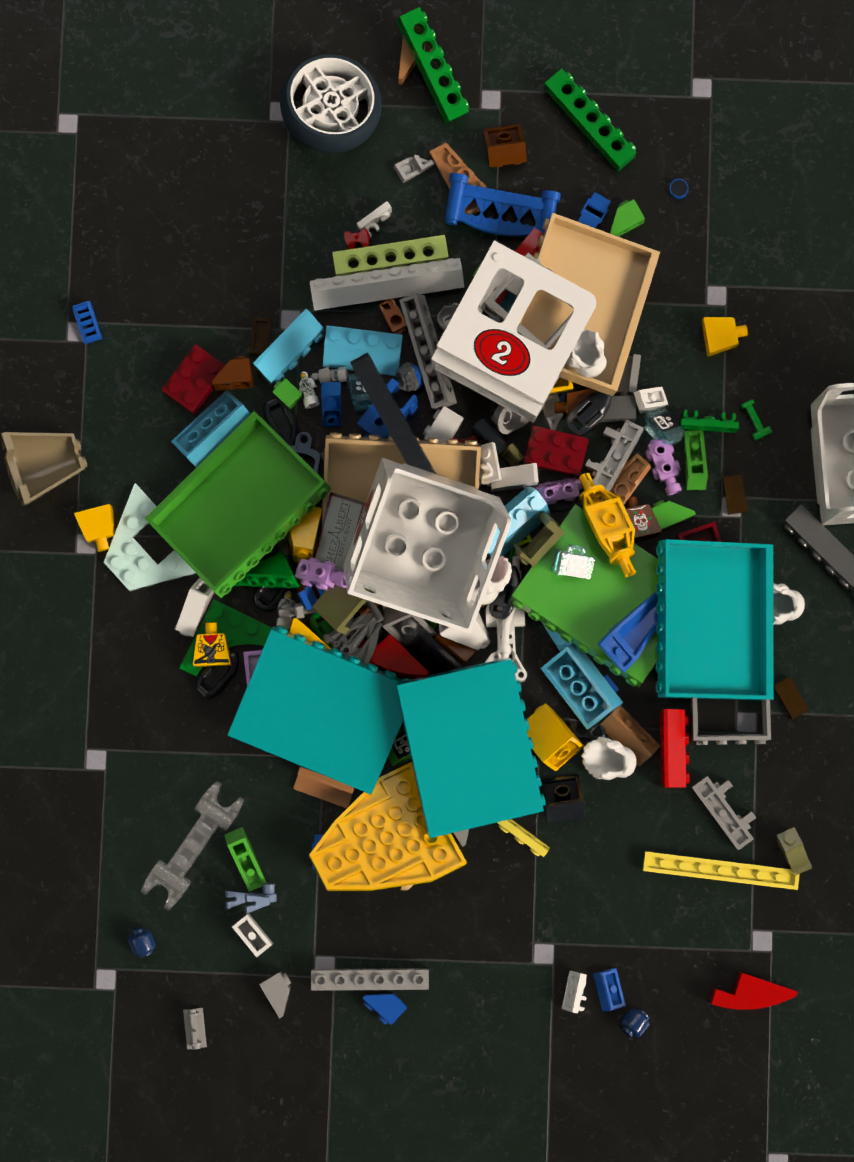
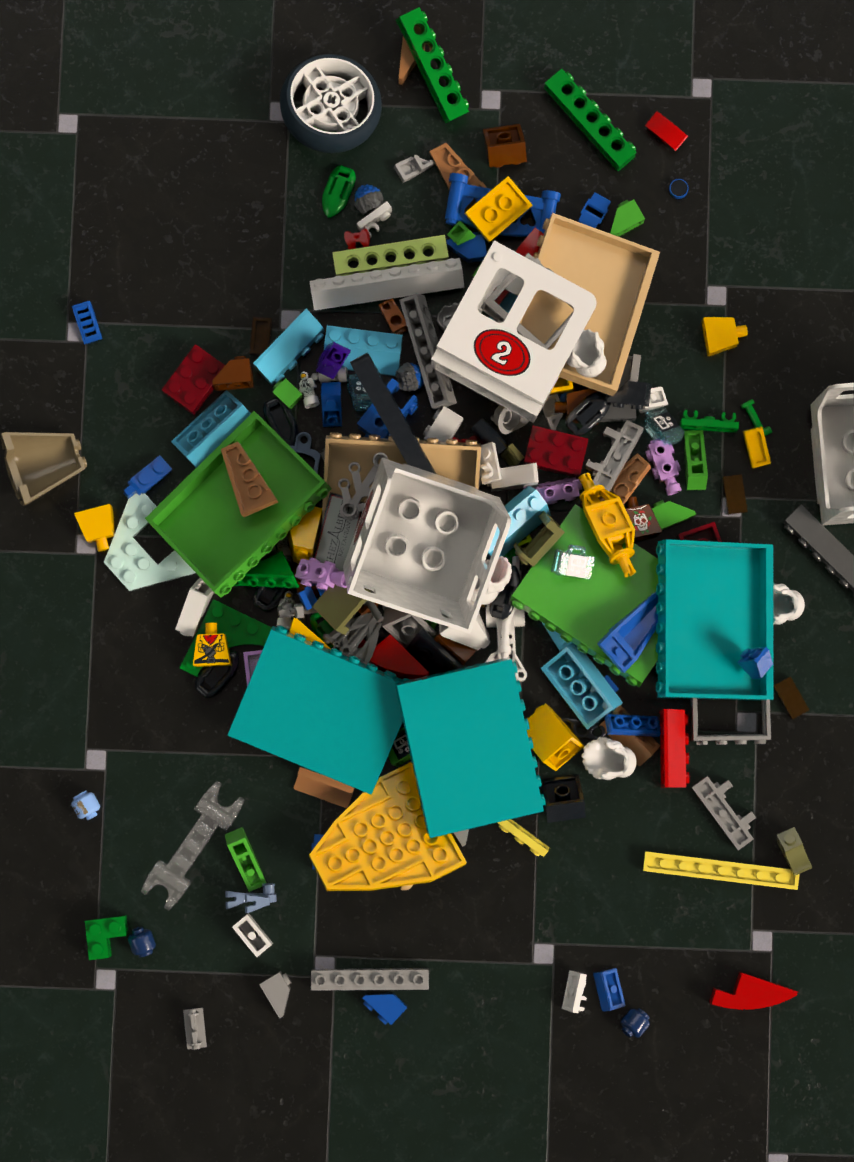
none -> light blue head [71,791,100,821]
none -> green brick [85,915,129,960]
none -> blue hinge [123,455,172,499]
none -> medium nougat wing [221,441,279,517]
none -> dark purple slope [316,342,351,379]
none -> green piece [322,165,356,217]
none -> light grey plant [338,452,389,520]
none -> dark grey piece [354,184,383,215]
none -> blue slope [446,232,487,263]
none -> bright green slope [447,221,476,245]
none -> yellow plate [464,176,533,242]
none -> blue tile [604,714,661,737]
none -> black slope [607,381,652,410]
none -> red slope [645,111,688,151]
none -> blue slope [737,647,773,679]
none -> yellow tile [743,426,771,468]

